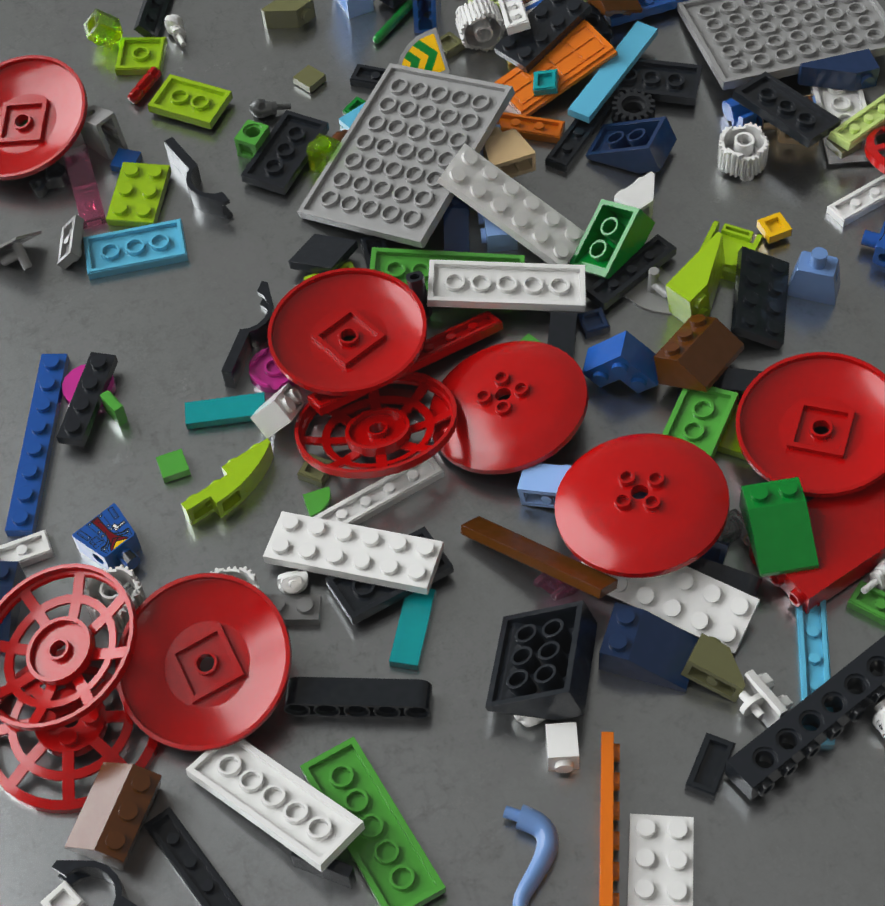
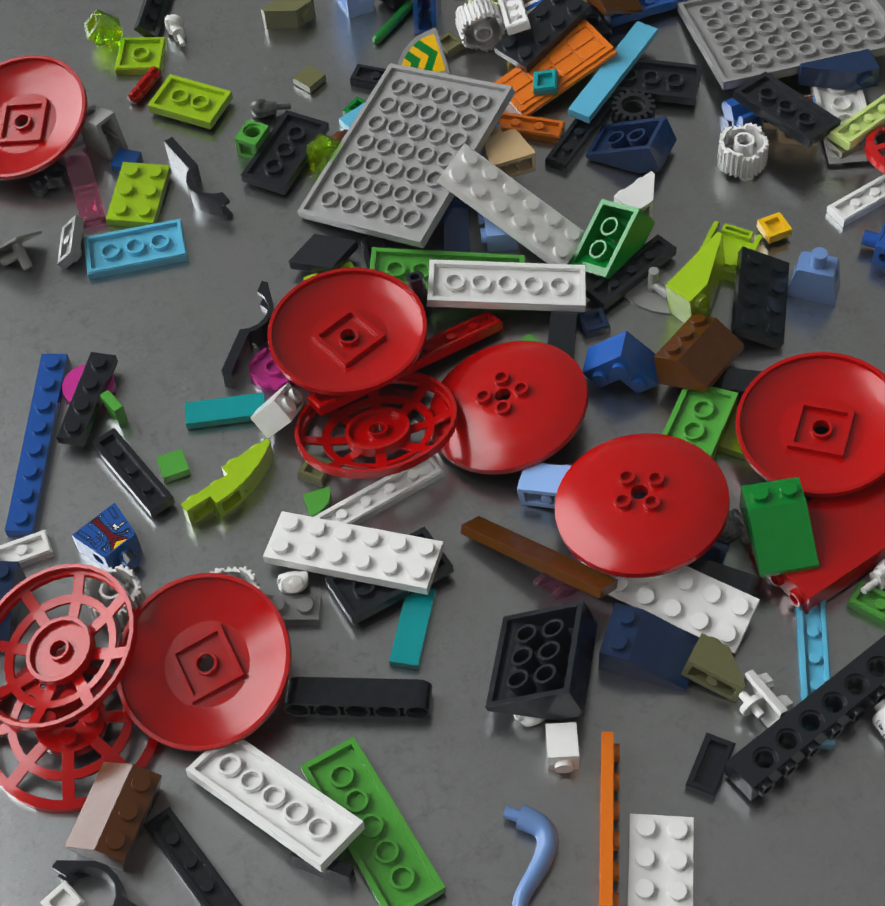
none -> black plate [92,428,175,517]

